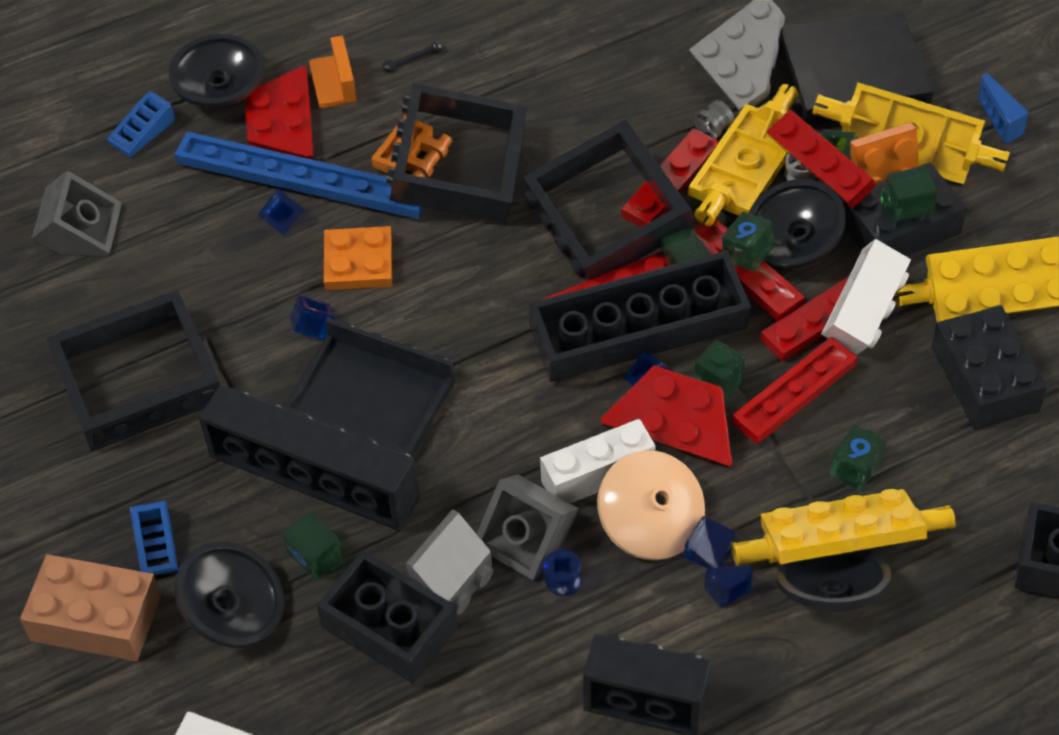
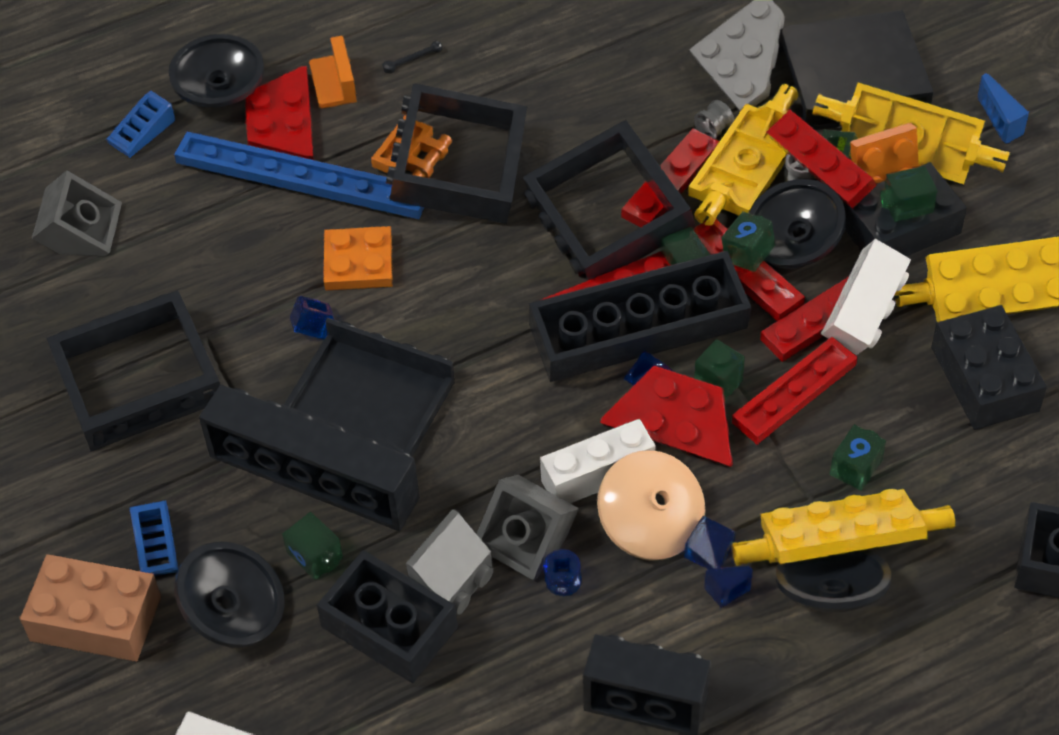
clear blue slope [257,189,305,235] -> none

